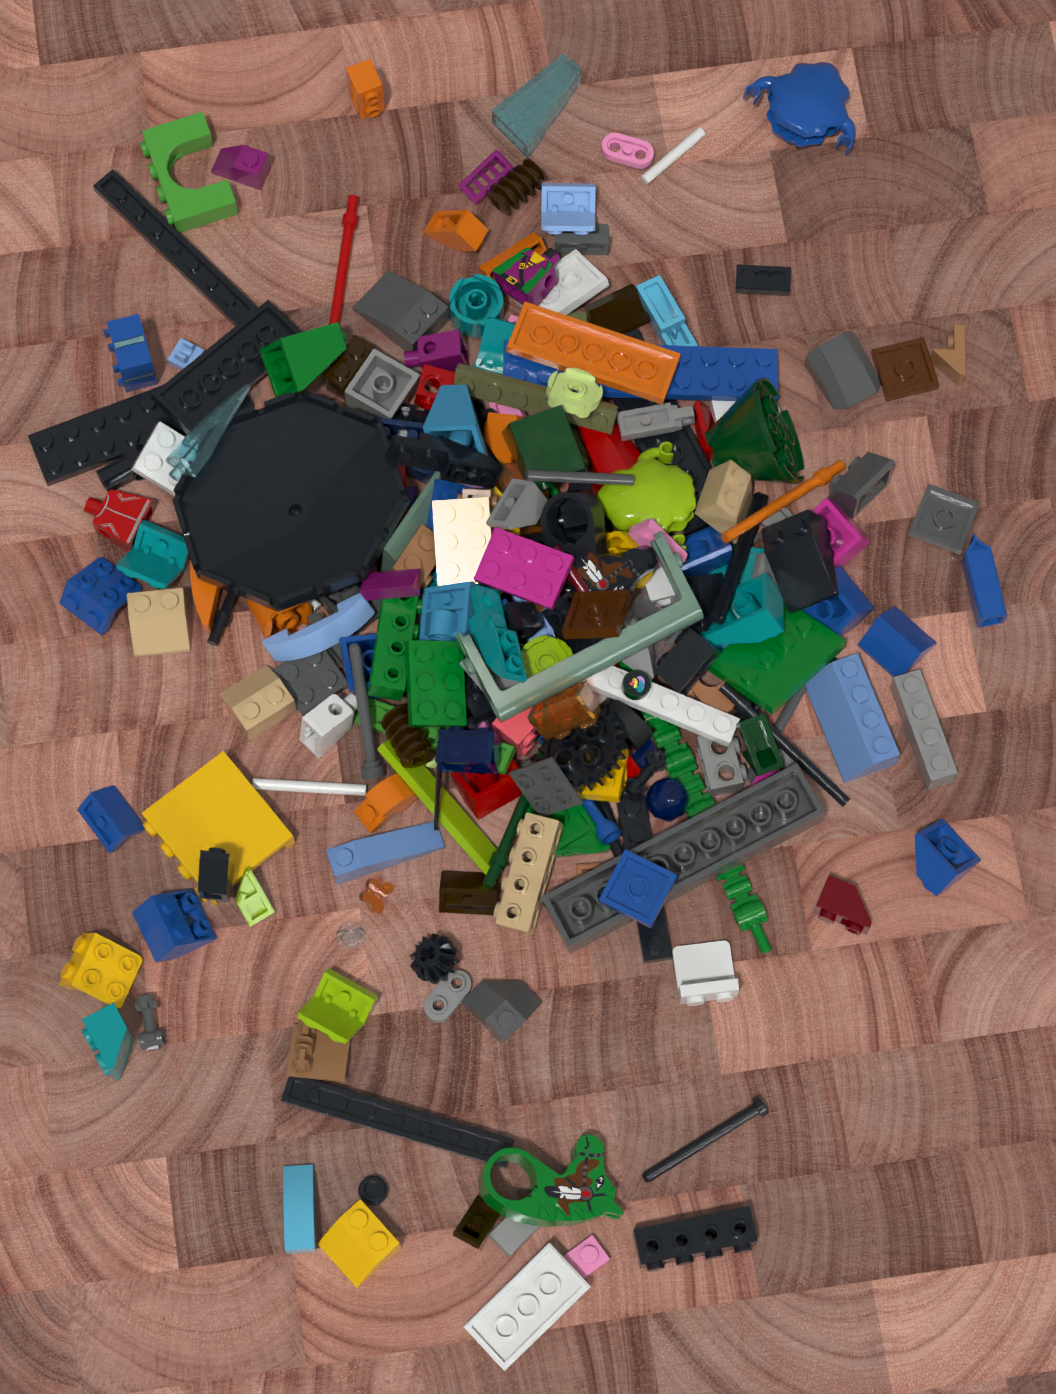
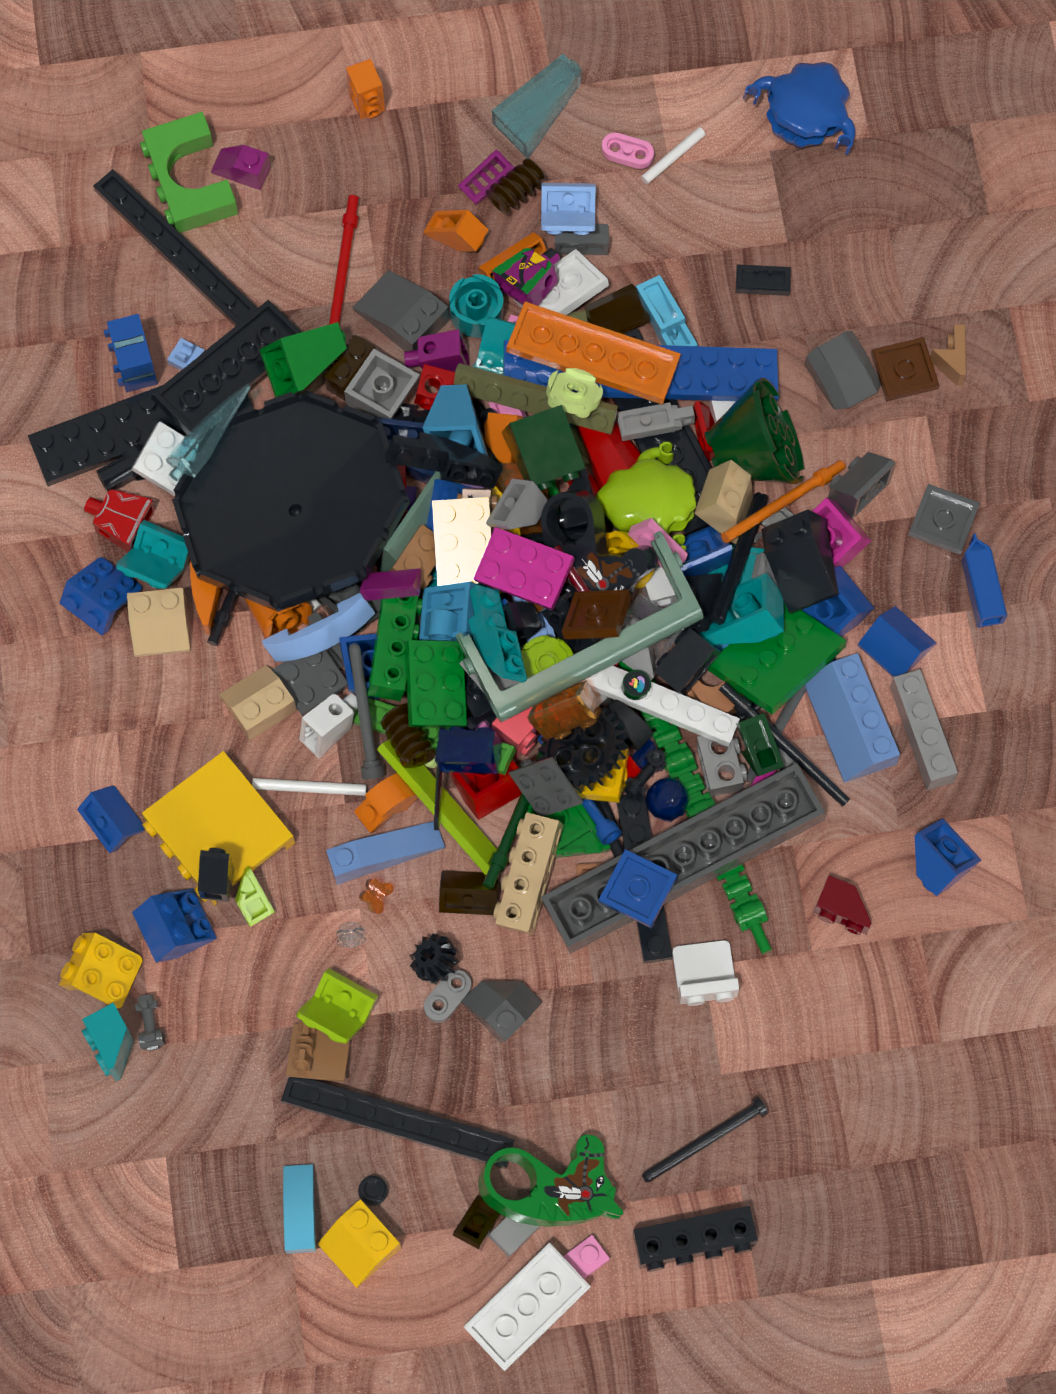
dark grey bar [524,469,635,486] -> none

